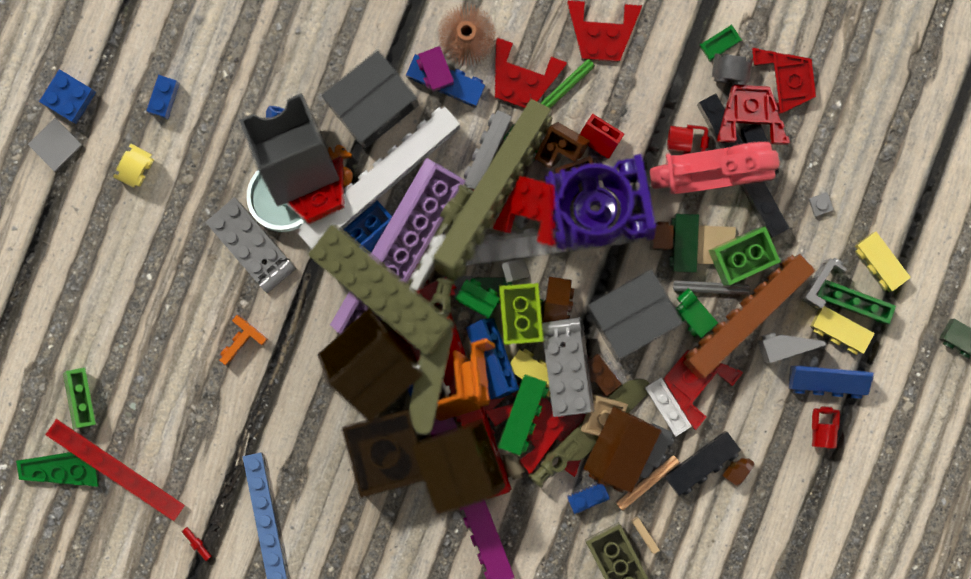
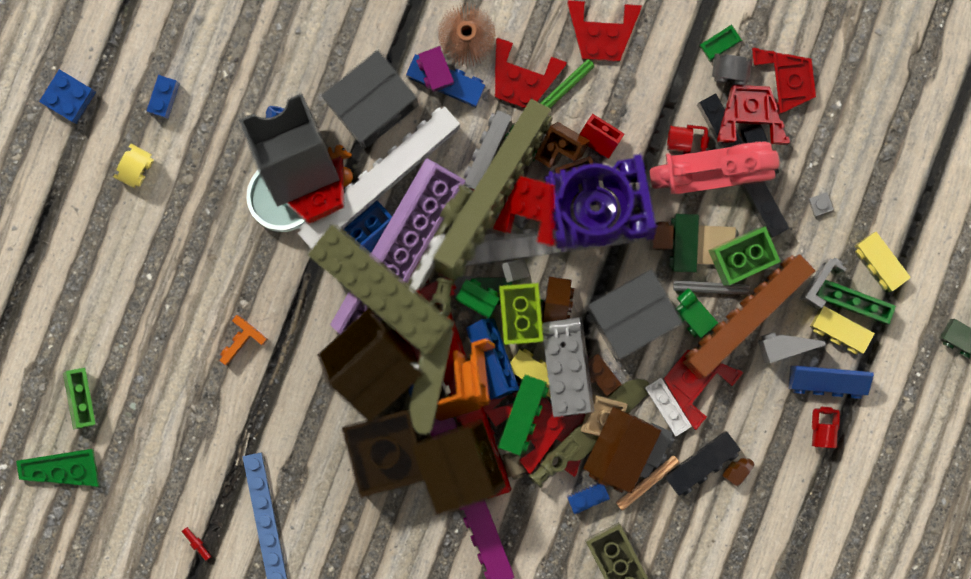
light grey tile [28,118,83,172] -> none
red plate [45,419,185,521] -> none
light grey hinge [206,197,296,293] -> none
tan tile [631,517,660,554] -> none

